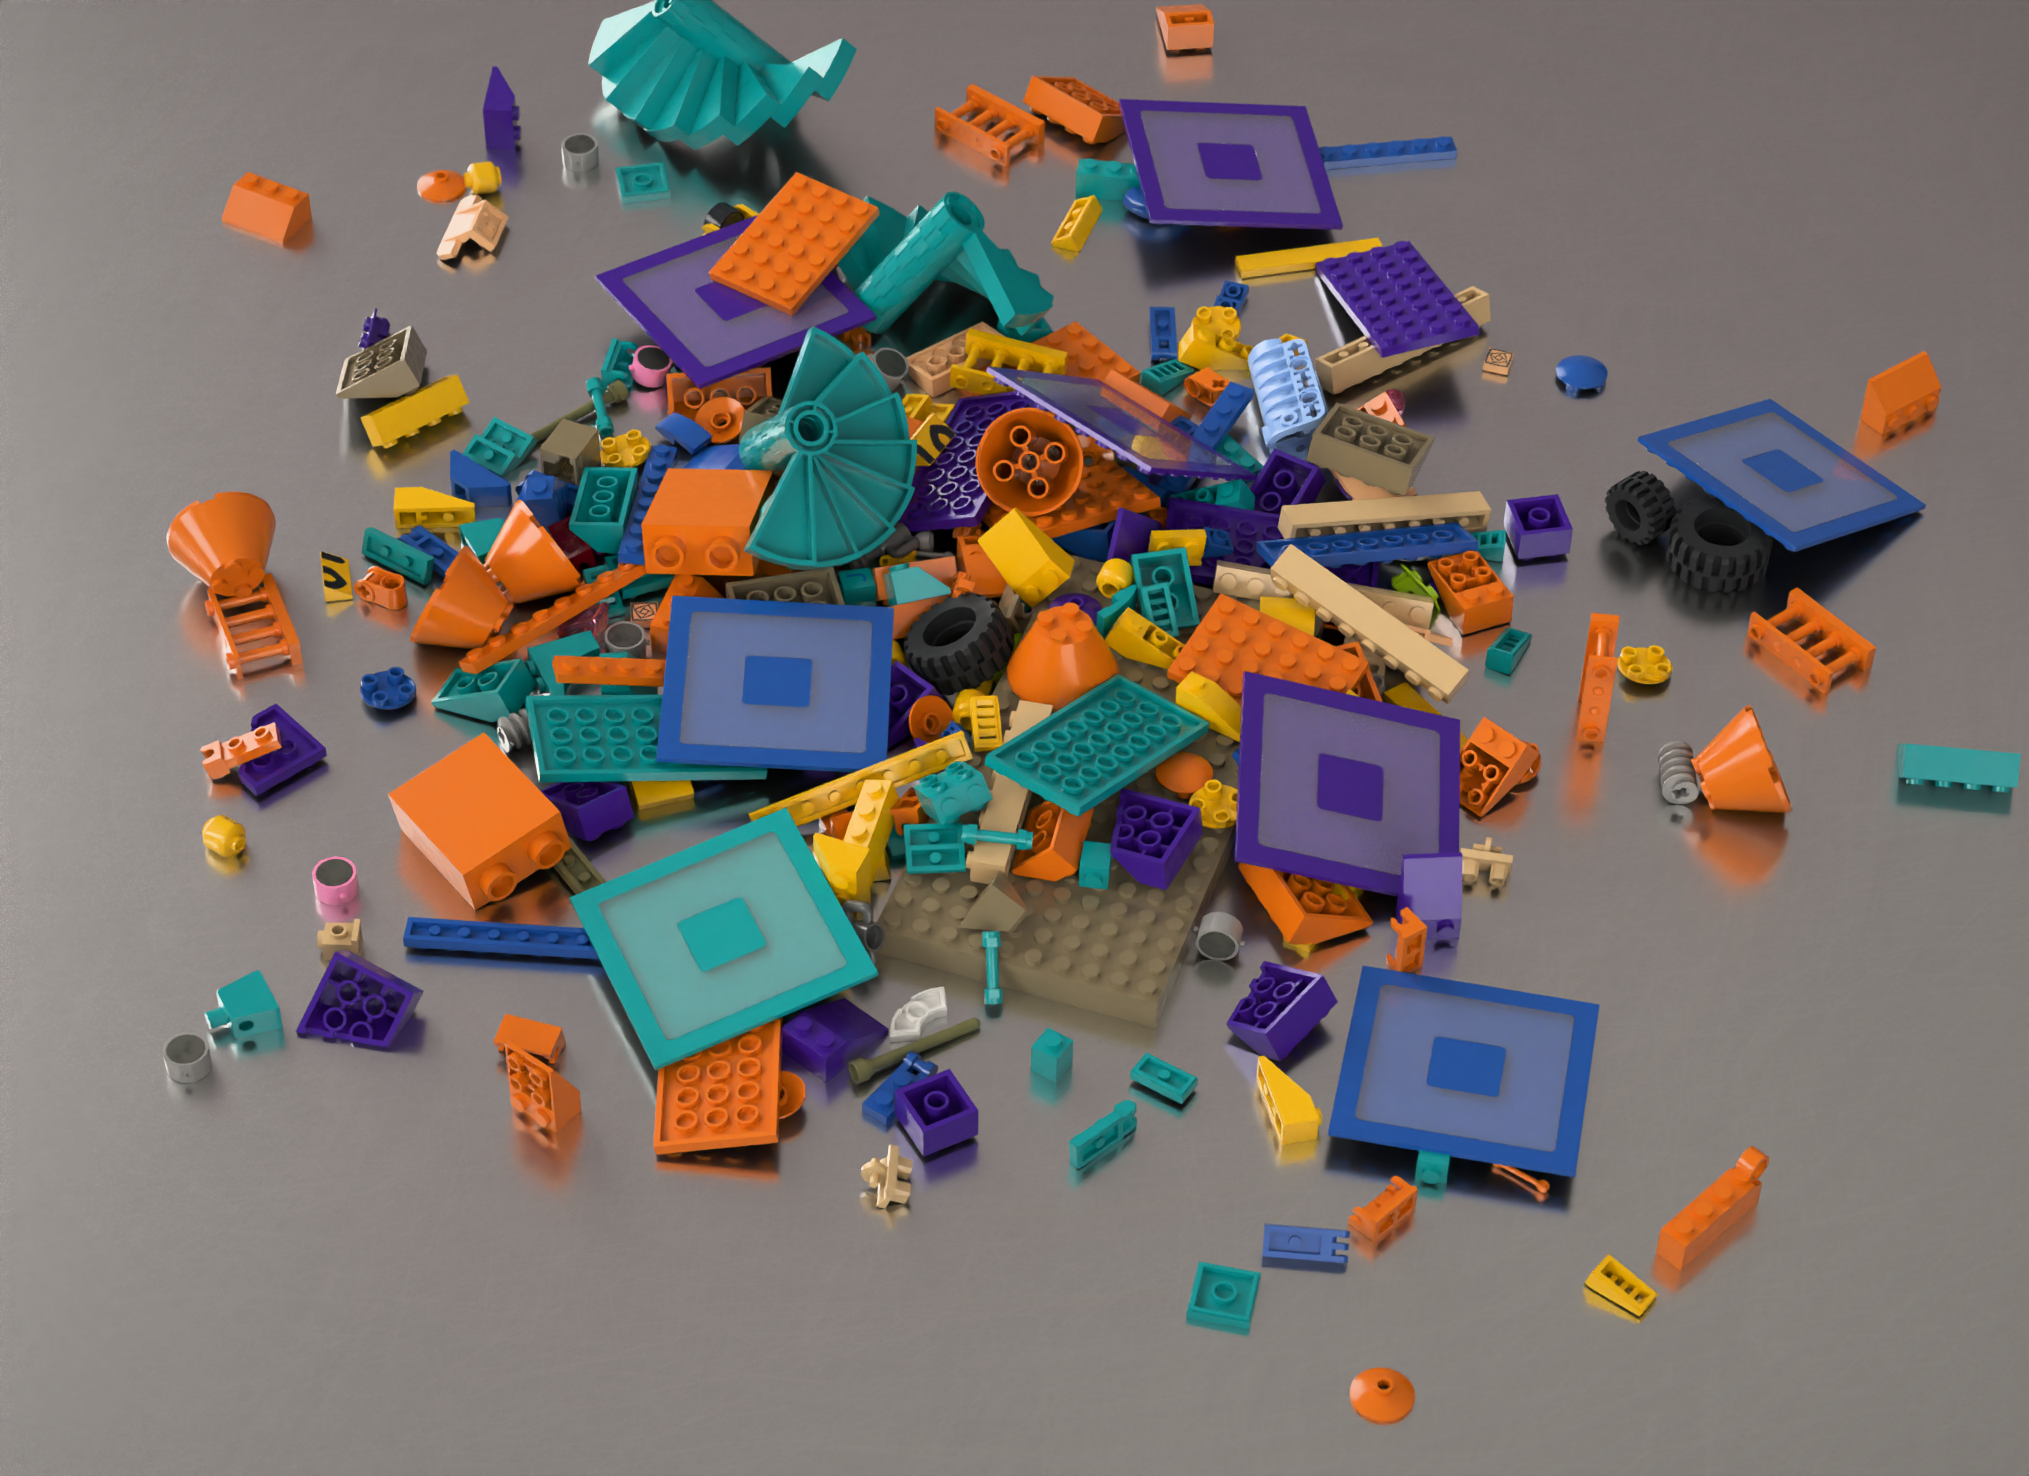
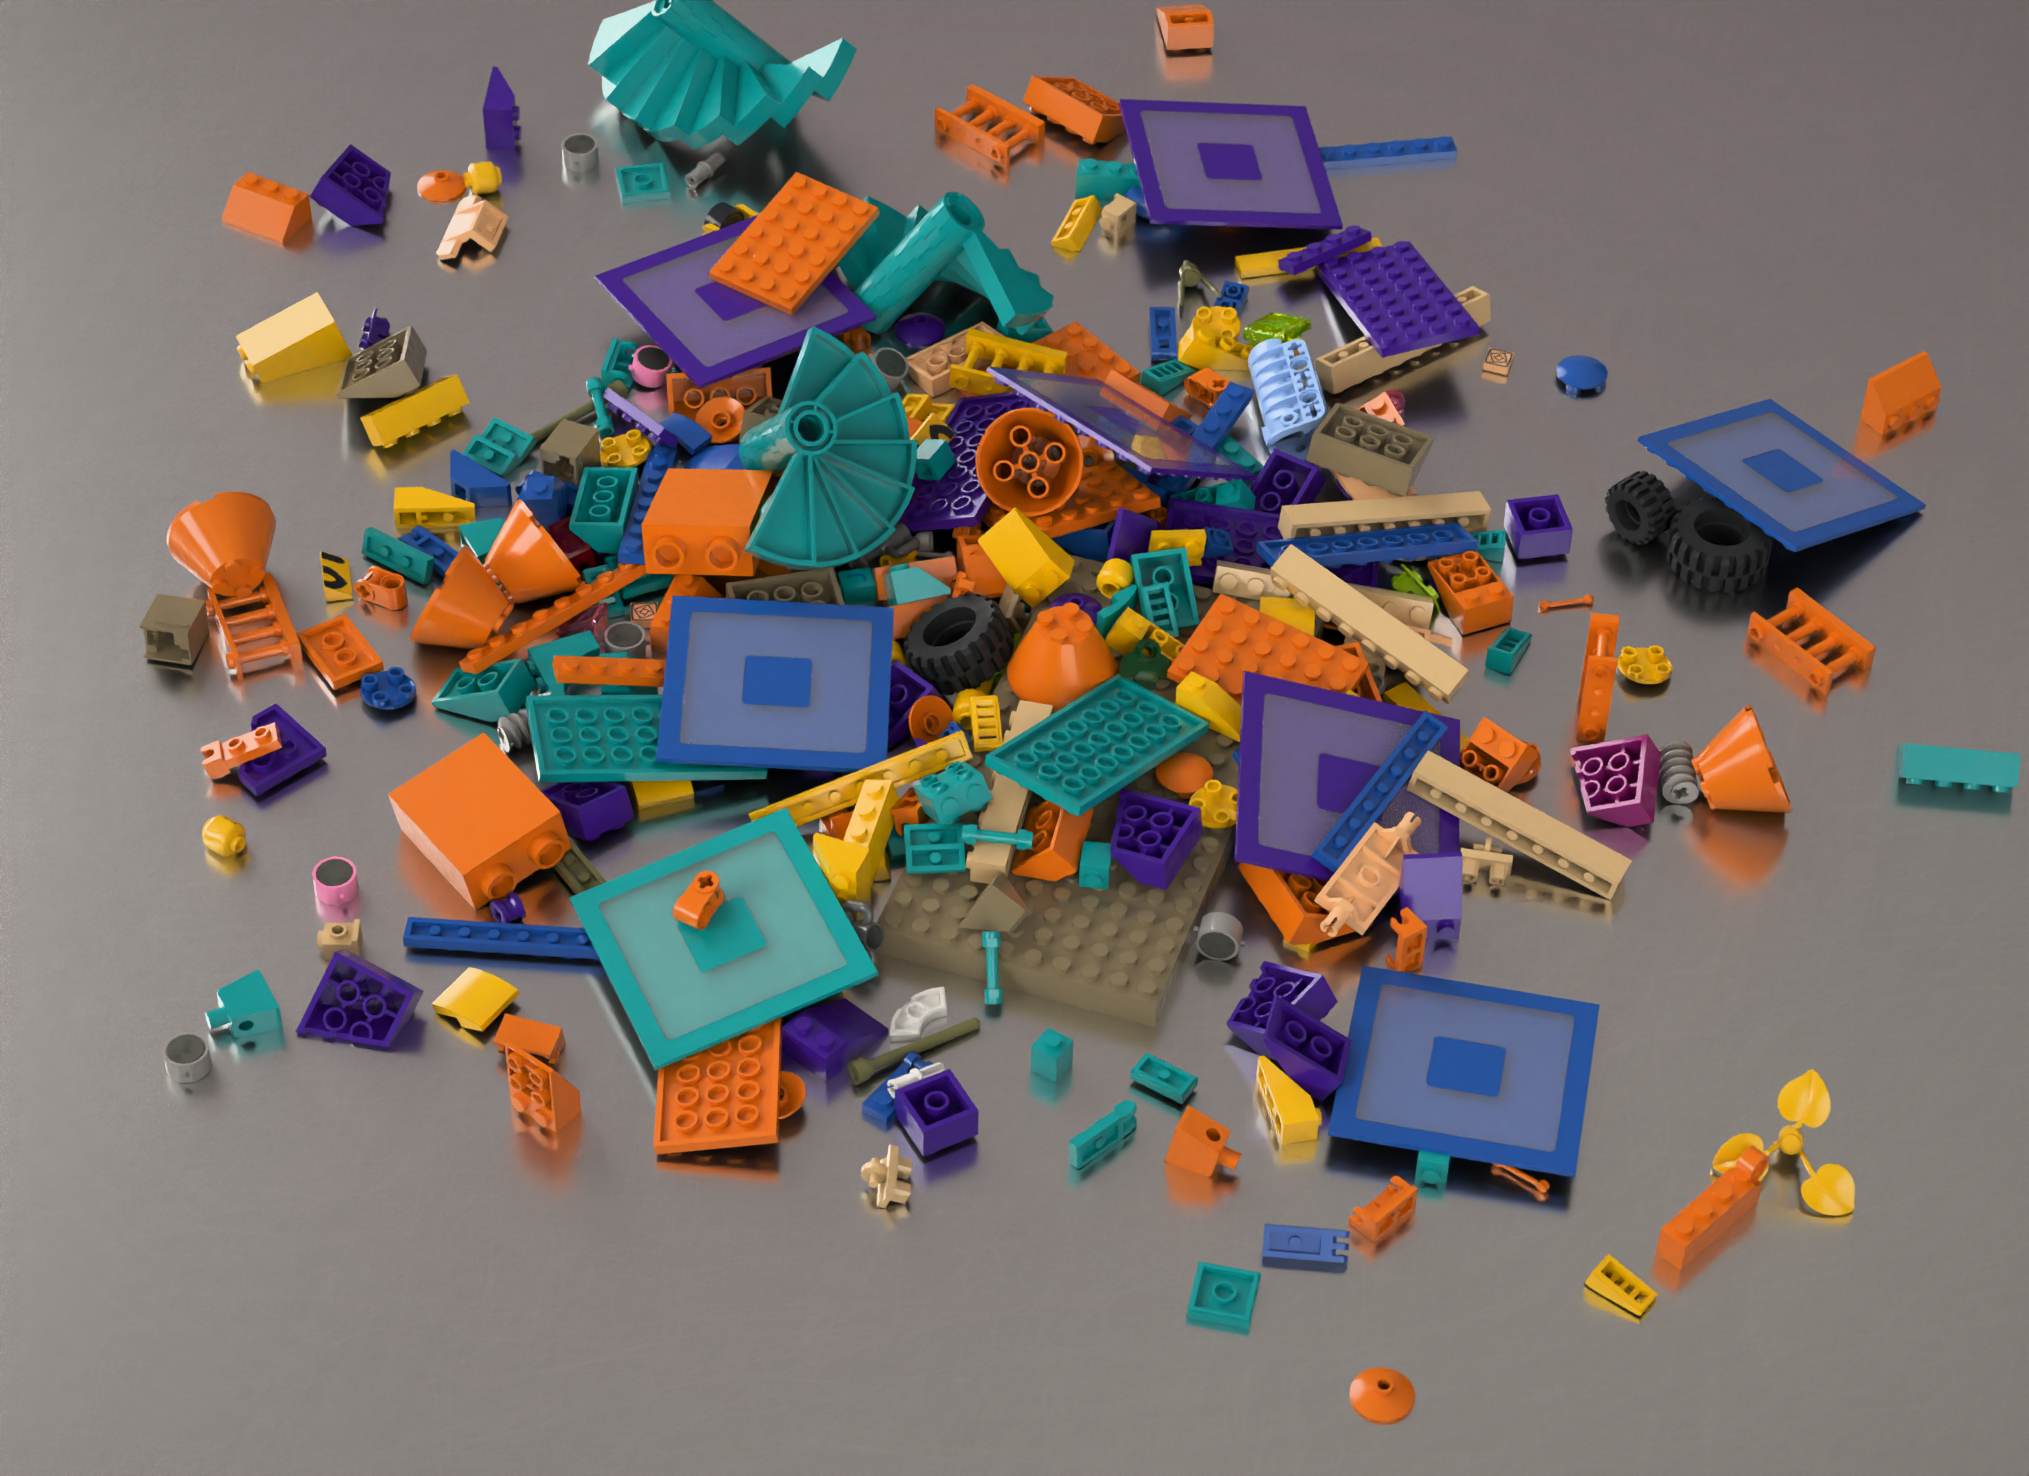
none -> dark tan piece [139,594,209,665]
none -> yellow slope [236,293,352,383]
none -> orange plate [296,613,384,690]
none -> dark purple wedge [309,144,391,226]
none -> yellow slope [432,967,520,1031]
none -> dark purple wheel [490,892,526,923]
none -> plate [602,388,679,449]
none -> orange piece [672,871,724,930]
none -> light grey axle [685,152,725,188]
none -> white axle [887,1062,946,1099]
none -> dark purple dish [895,313,946,347]
none -> teal brick [915,439,956,480]
none -> tan brick [1099,193,1136,236]
none -> dark green plate [1119,638,1172,691]
none -> orange torso [1164,1106,1242,1177]
none -> olive plant [1178,260,1222,307]
none -> clear neon green plate [1243,312,1311,343]
none -> dark purple slope [1262,995,1352,1102]
none -> dark purple plate [1278,225,1372,275]
none -> blue plate [1311,711,1448,873]
none -> light nougat plate [1314,812,1422,937]
none -> tan brick [1406,750,1632,901]
none -> orange hinge [1539,594,1594,612]
none -> magenta wedge [1569,734,1661,827]
none -> yellow plant [1712,1069,1855,1215]

